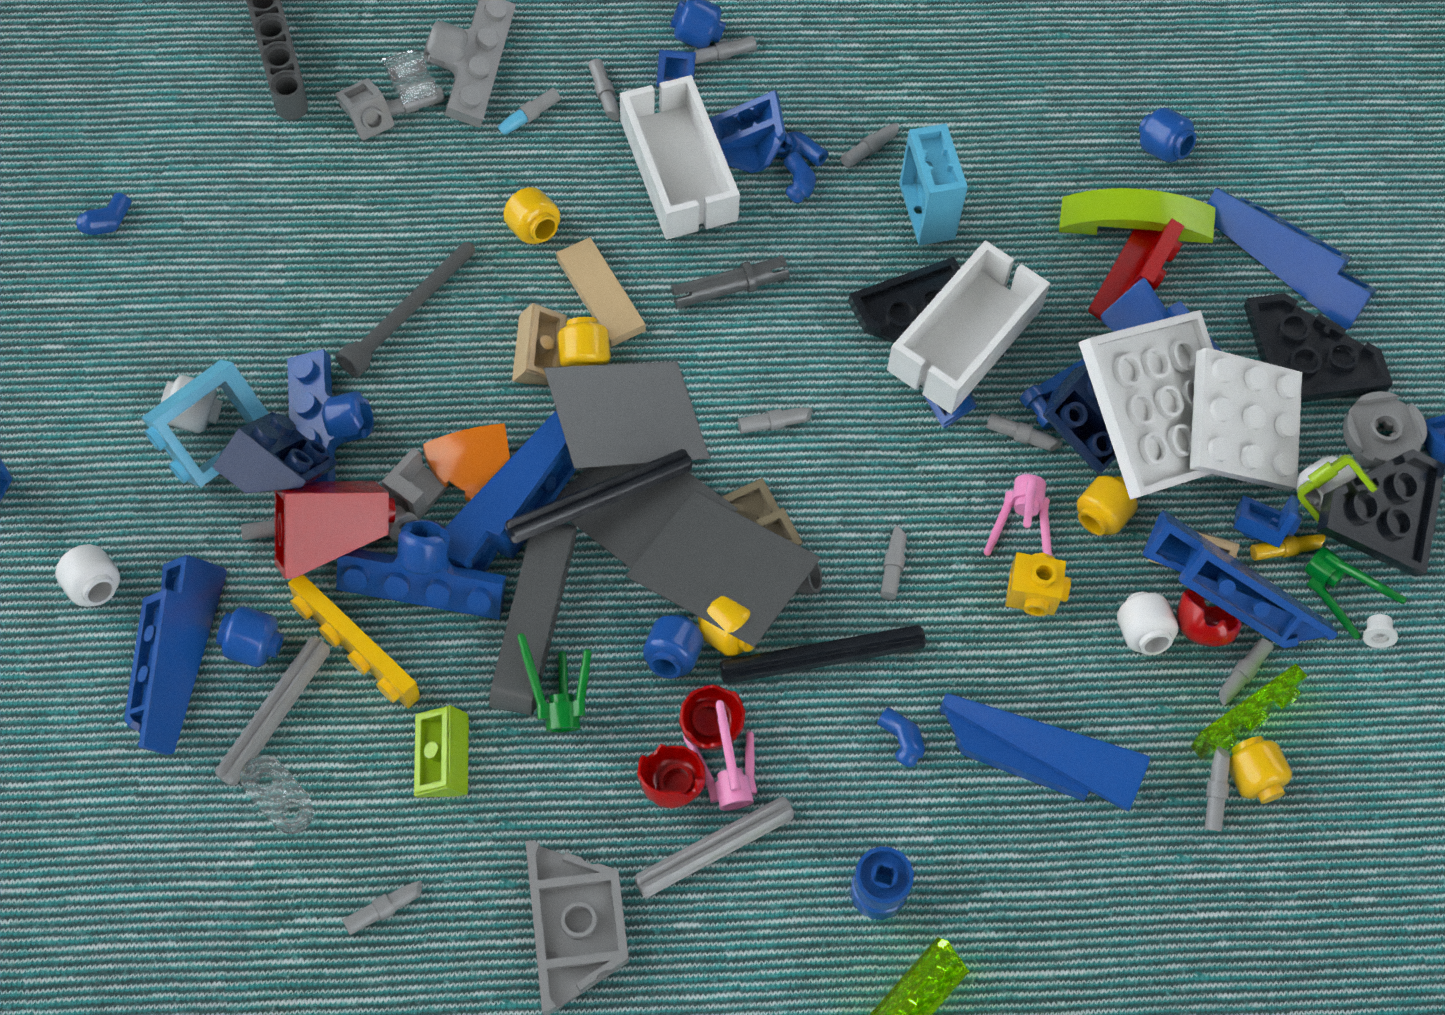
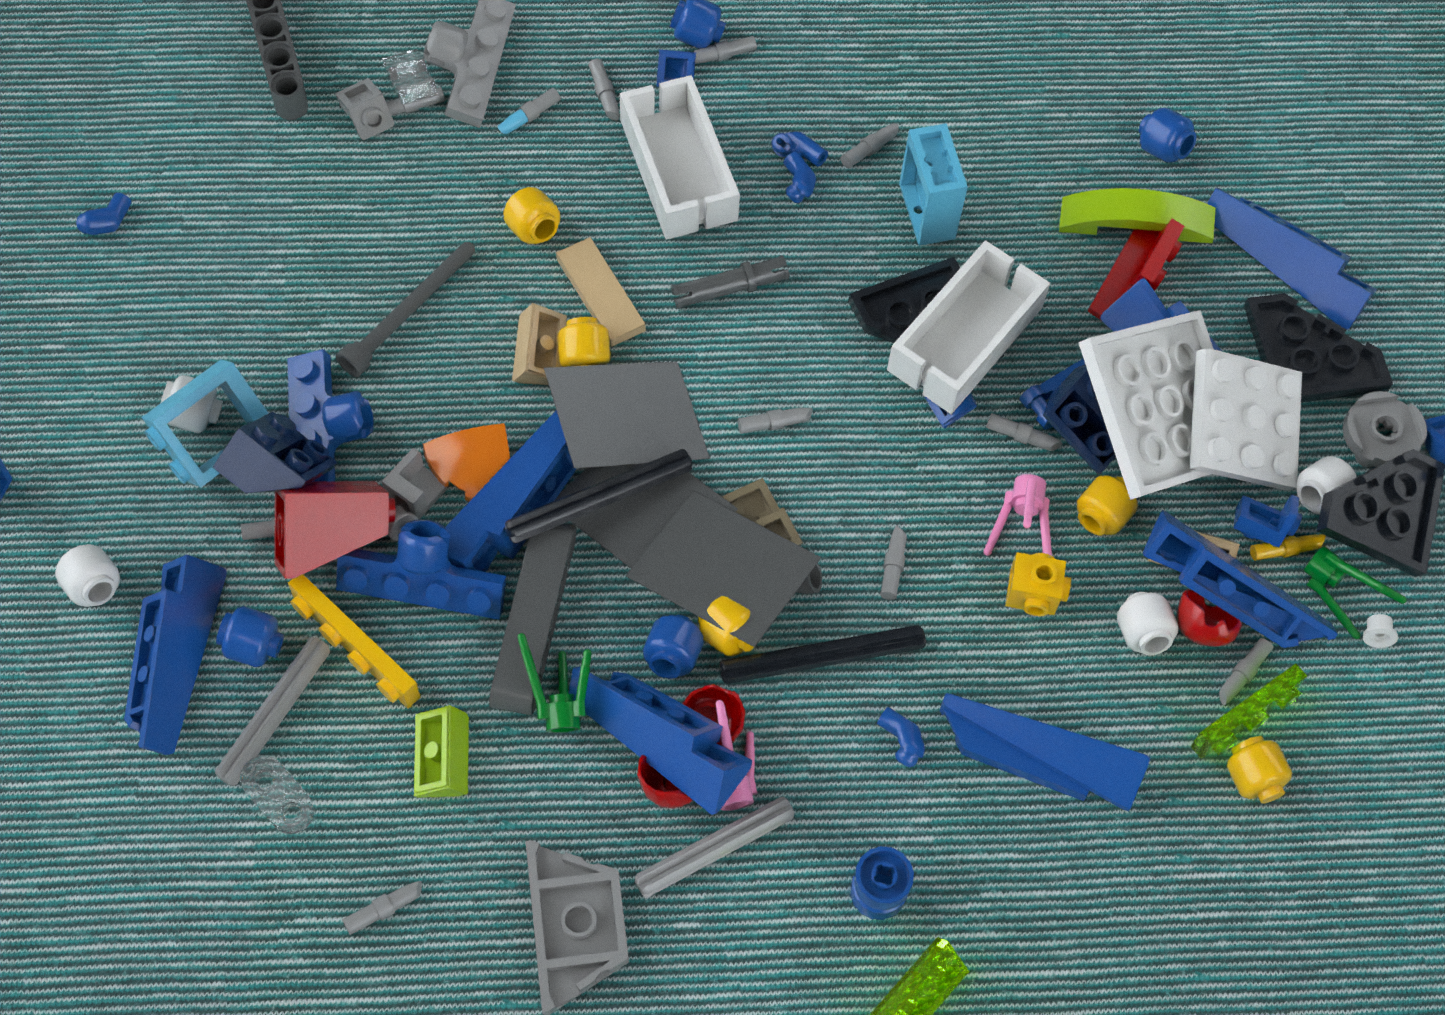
blue slope [710,90,786,173] -> none
light grey piece [1204,746,1230,831] -> none
lime piece [1297,455,1378,523] -> none
none -> blue wedge [569,667,753,815]

